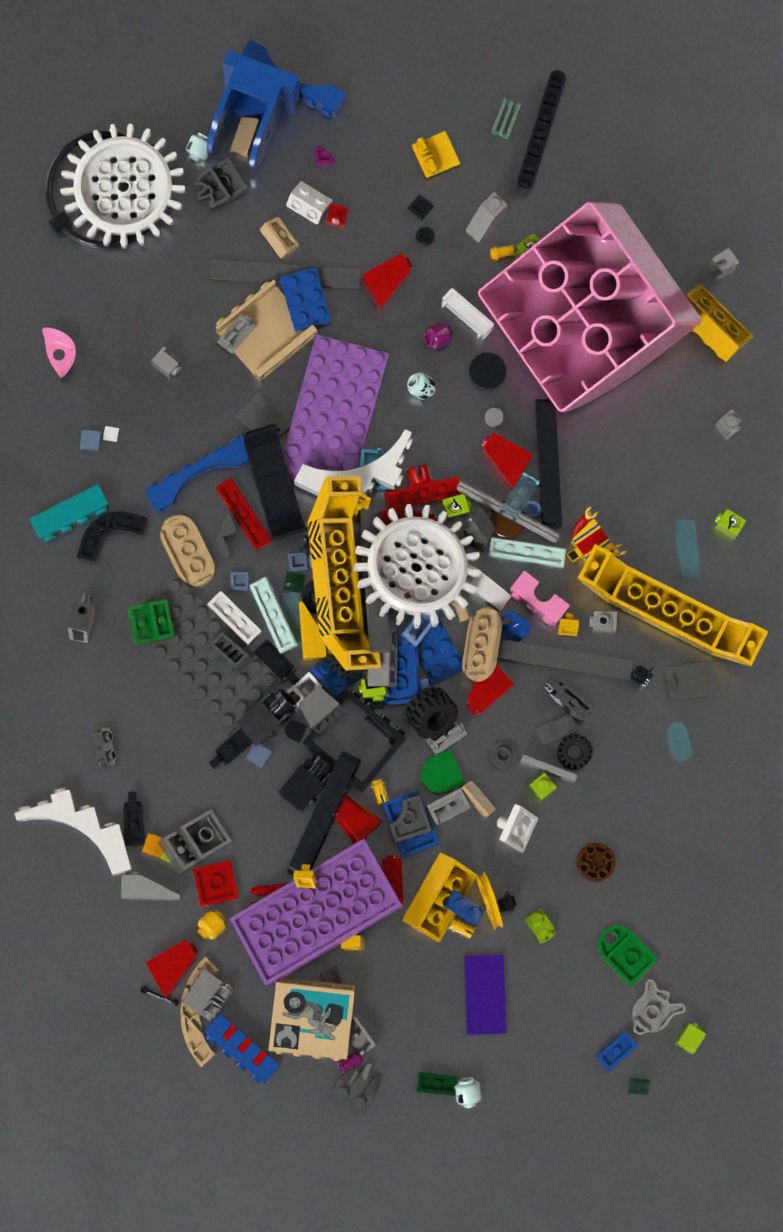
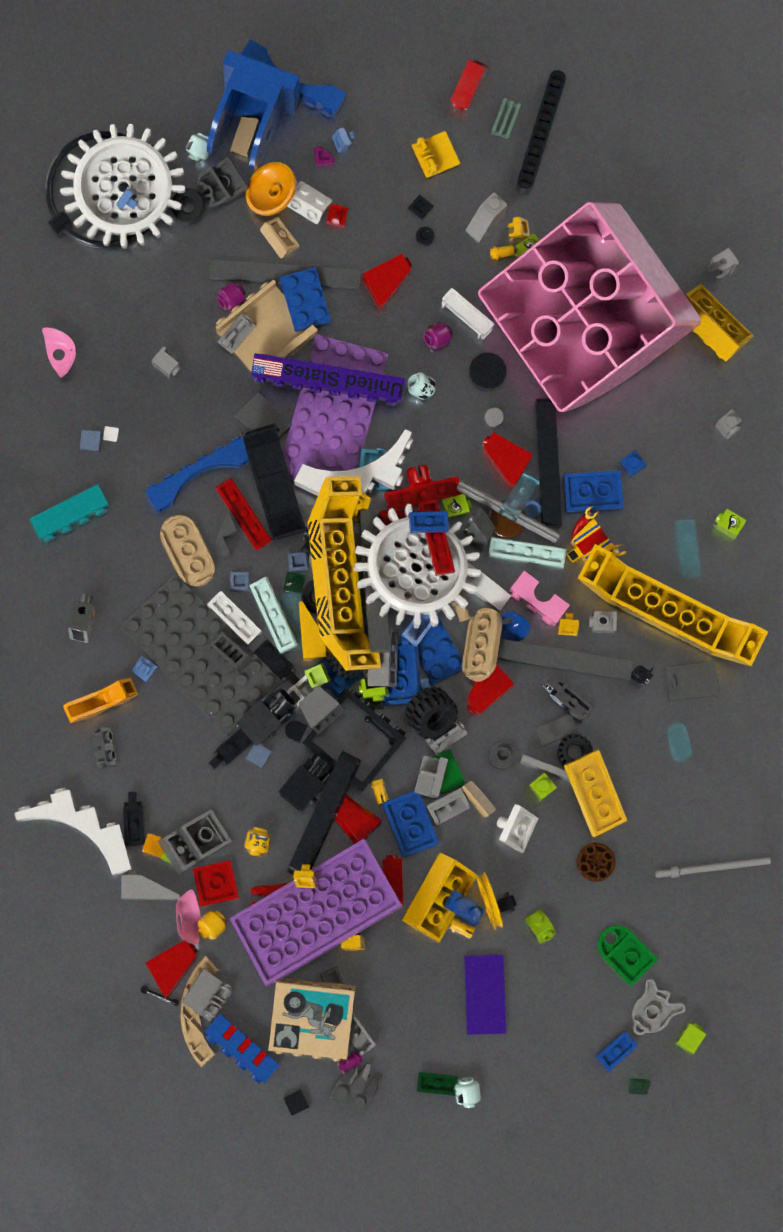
black plate [76,511,148,564] -> none
green slope [127,600,174,645] -> none
dark grey tile [389,794,432,843] -> none
none -> light orange arch [63,677,139,723]
none -> medium blue tile [116,187,138,210]
none -> medium blue tile [131,656,158,683]
none -> black tyre [171,188,205,223]
none -> bright pink piece [176,889,201,945]
none -> magenta head [217,282,246,311]
none -> yellow head [244,827,272,856]
none -> light orange dish [246,162,296,216]
none -> dark purple brick [250,353,405,406]
none -> black tile [283,1090,309,1116]
none -> lime tile [304,663,331,689]
none -> medium blue tile [332,128,356,154]
none -> blue plate [408,511,449,533]
none -> light grey panel [414,756,448,799]
none -> red tile [417,499,455,576]
none -> red slope [450,59,490,111]
none -> yellow tile [507,216,530,240]
none -> blue plate [563,470,624,513]
none -> yellow plate [564,750,627,837]
none -> blue plate [620,450,647,477]
none -> light grey bar [655,857,771,878]

